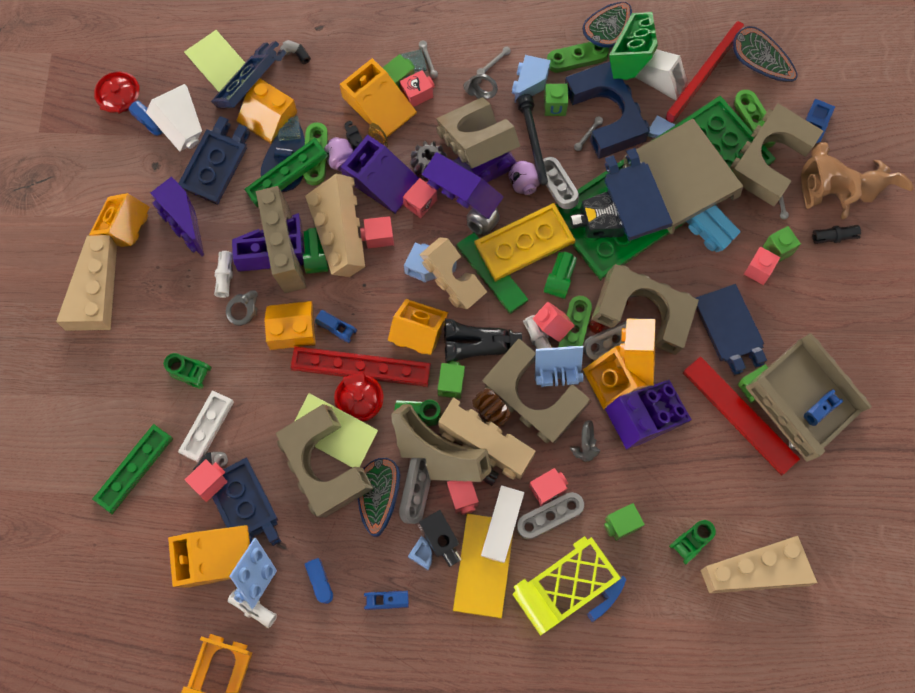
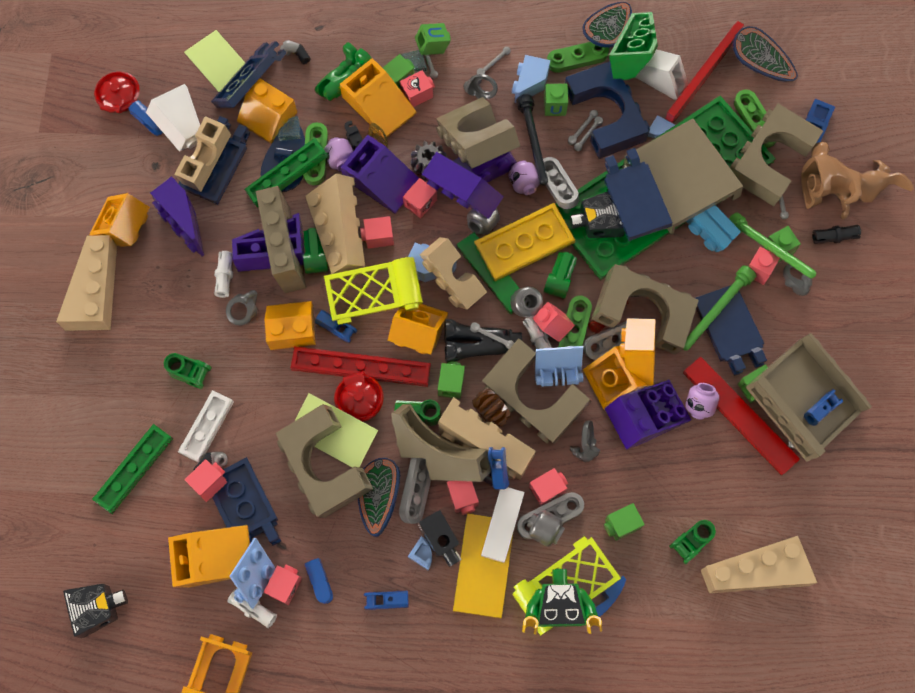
none -> black torso [63,584,128,638]
none -> tan arch [174,116,231,192]
none -> coral brick [263,565,302,606]
none -> green piece [315,42,372,101]
none -> neon yellow piece [324,257,423,325]
none -> bright green brick [415,23,451,55]
none -> light grey hinge [470,323,514,349]
none -> blue bar [488,447,509,490]
none -> flat silver head [510,287,543,317]
none -> torso [522,569,602,634]
none -> flat silver head [527,510,565,547]
none -> light grey hinge [568,110,598,145]
none -> bright green piece [683,265,756,351]
none -> lavender head [686,383,719,419]
none -> bright green piece [729,212,816,279]
none -> dark grey piece [783,264,812,296]

